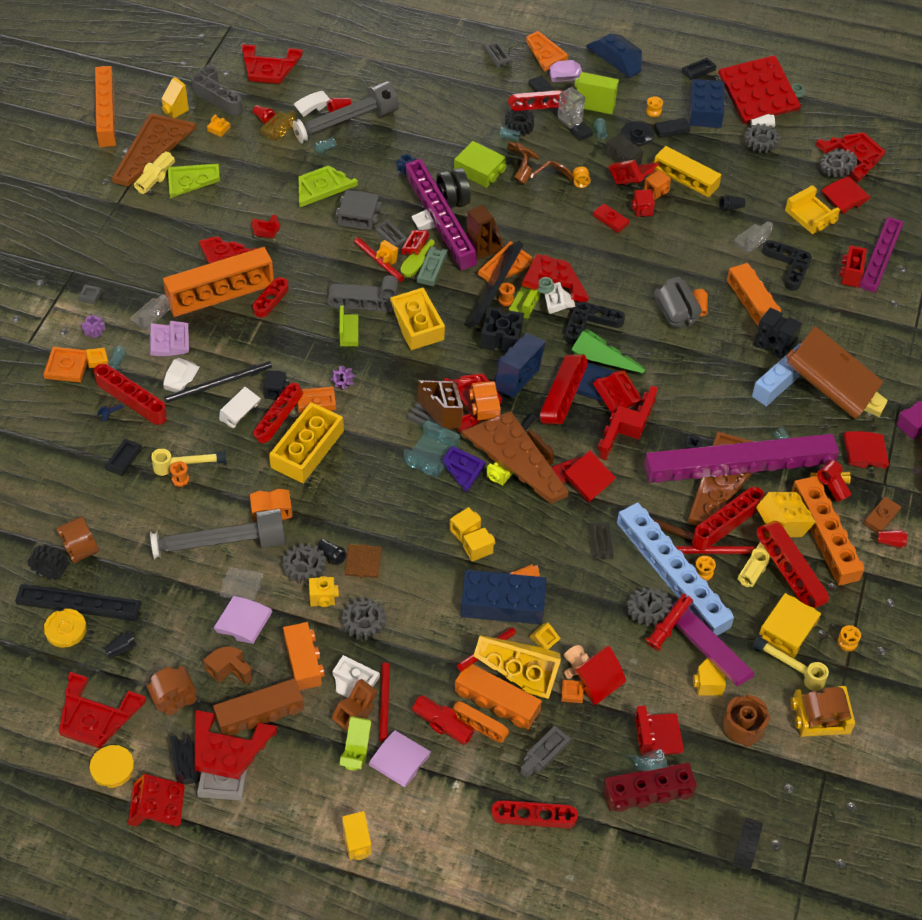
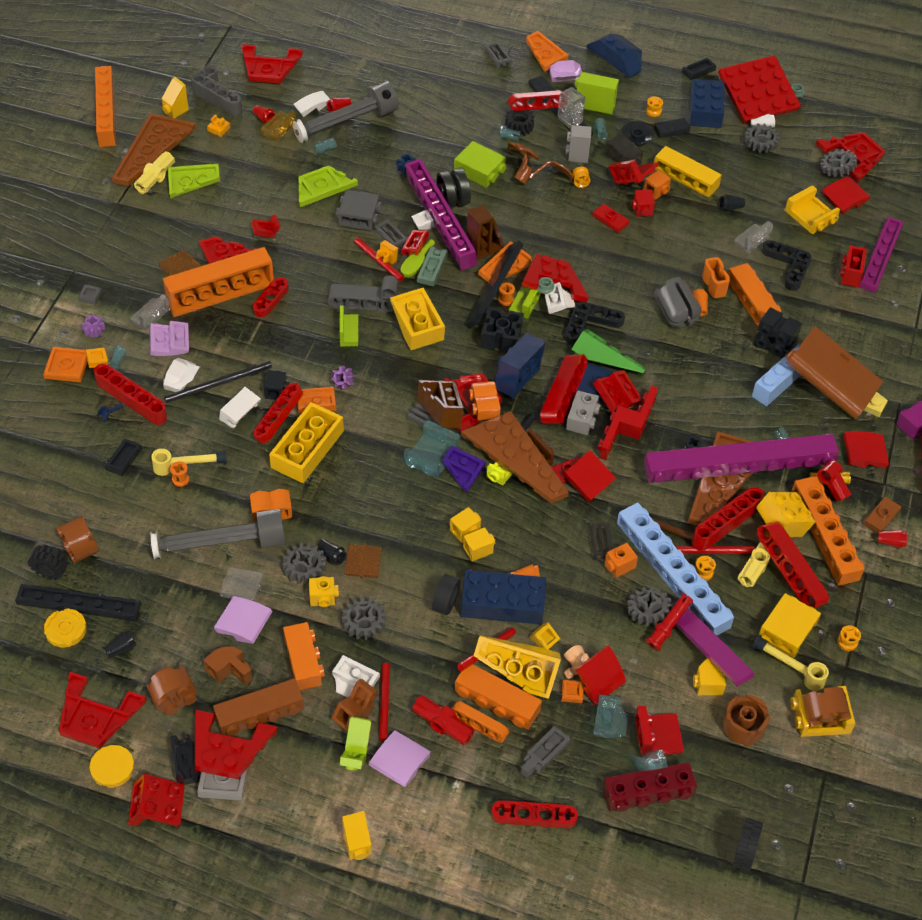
none -> clear orange piece [159,249,201,276]
none -> black tyre [432,574,461,615]
none -> light grey brick [566,125,591,163]
none -> light grey brick [566,390,601,435]
none -> clear light blue slope [593,695,628,739]
none -> orange brick [605,543,638,578]
none -> orange brick [702,257,730,298]

